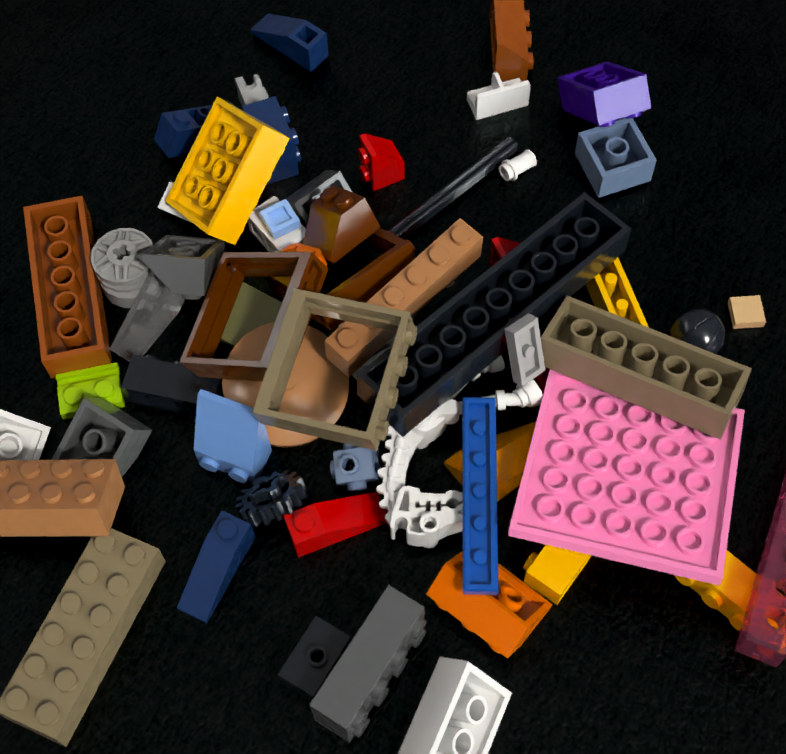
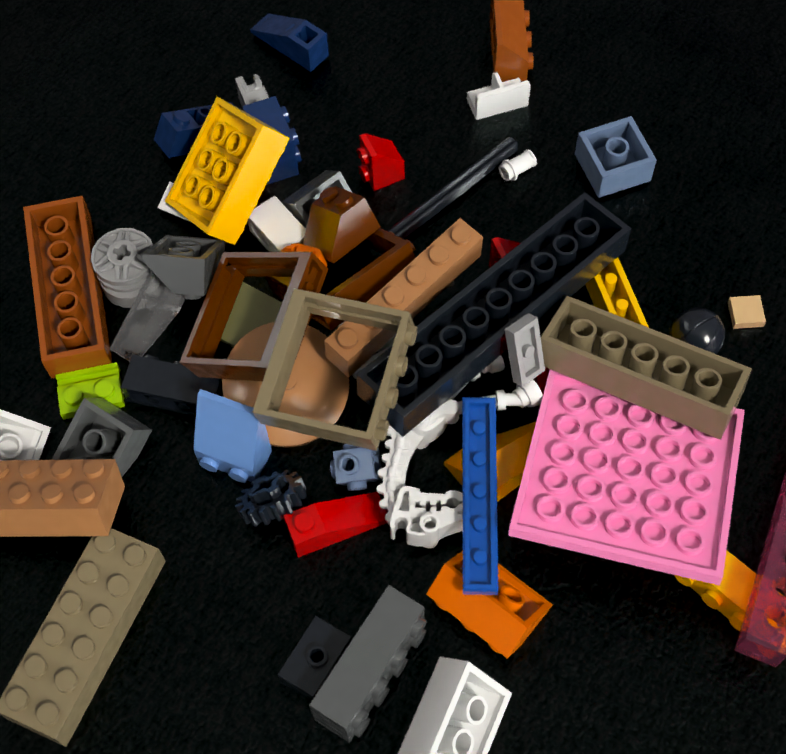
dark blue slope [177,510,255,624] -> none
light blue plate [259,199,301,240] -> none
yellow brick [523,544,592,605] -> none
dark purple brick [557,61,651,127] -> none

